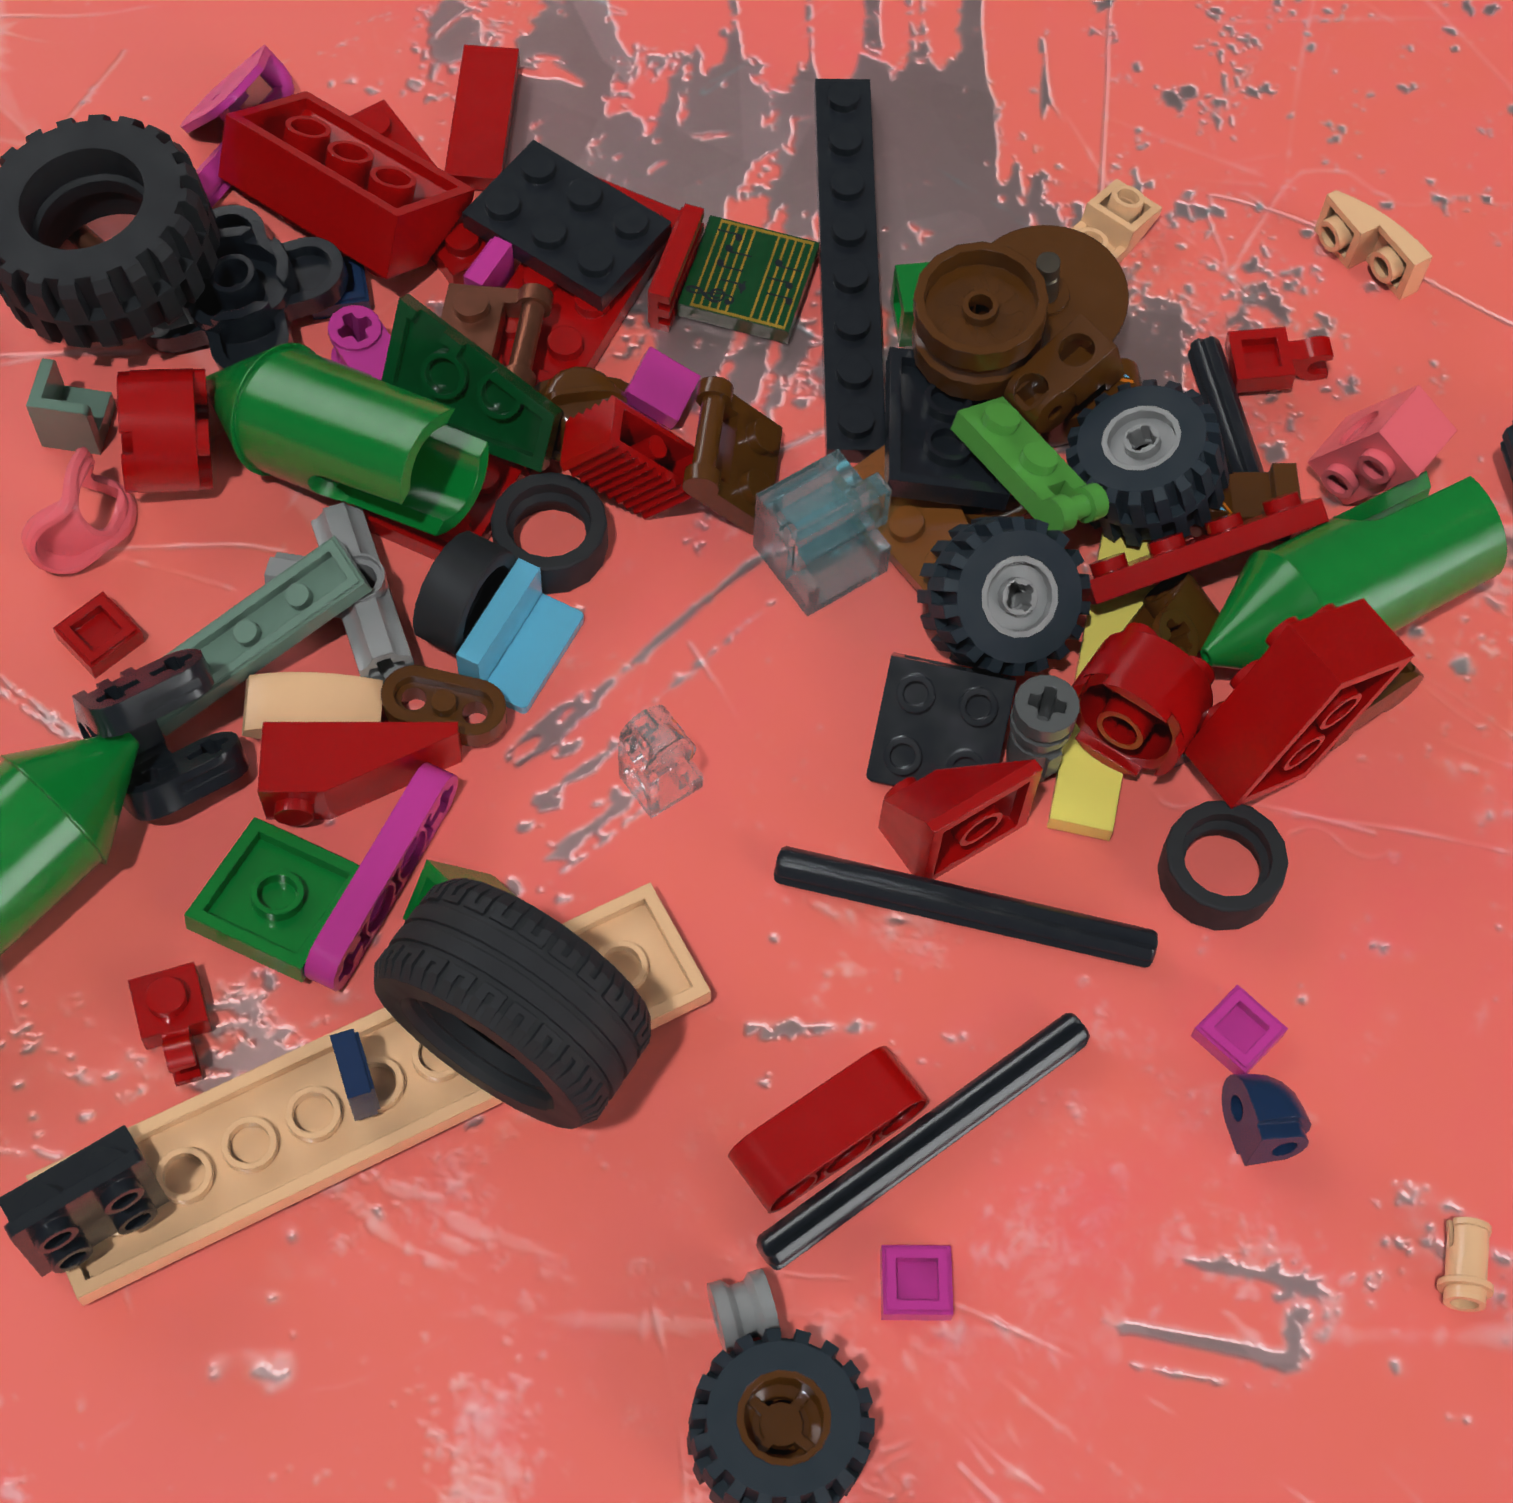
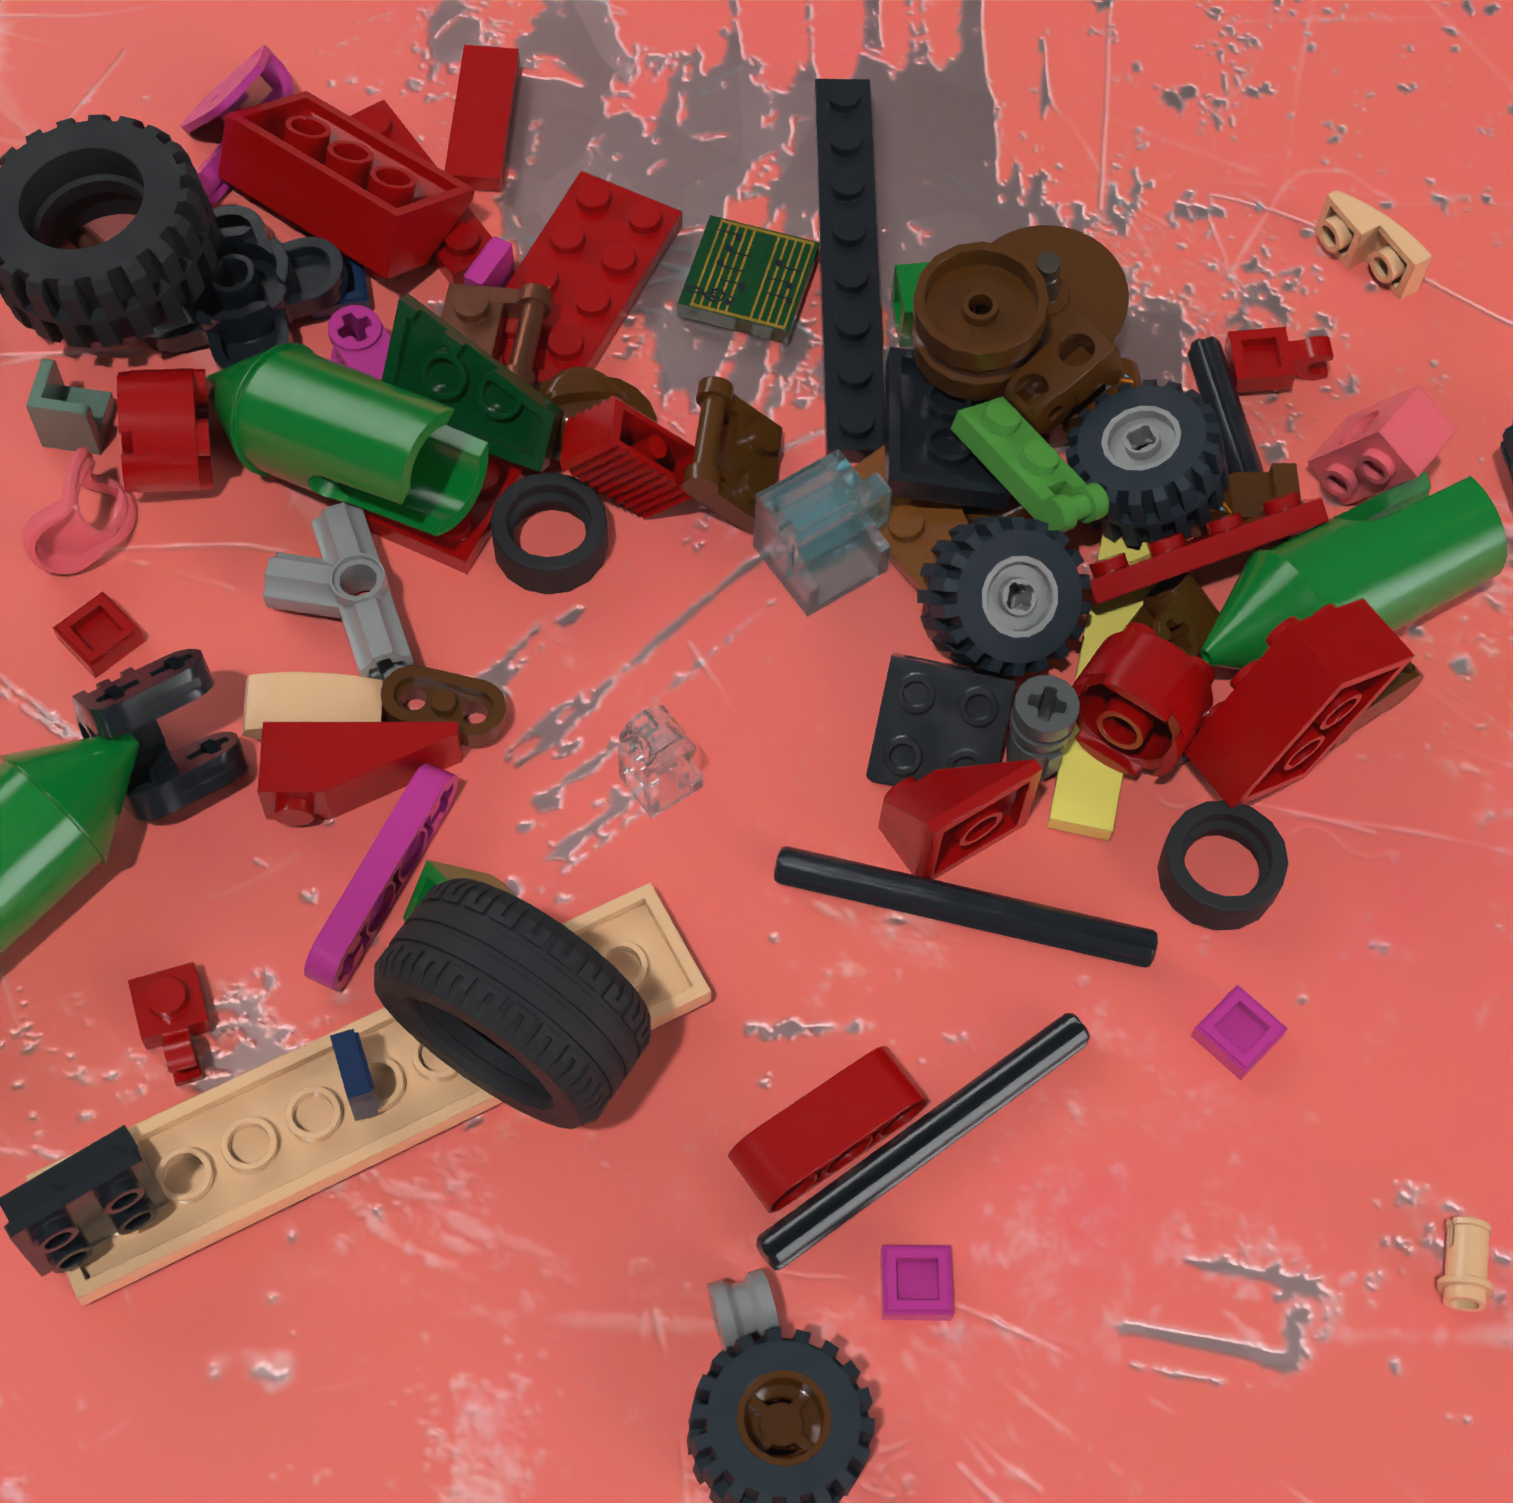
sand green tile [156,536,372,736] -> none
green plate [184,817,360,983] -> none
black tyre [413,531,515,656] -> none
medium azure panel [456,558,584,714] -> none
black plate [462,140,671,312] -> none
dark pink tile [625,346,701,430] -> none
red tile [648,203,704,333] -> none
light nougat slope [1071,179,1163,264] -> none
piece [1222,1073,1312,1166] -> none

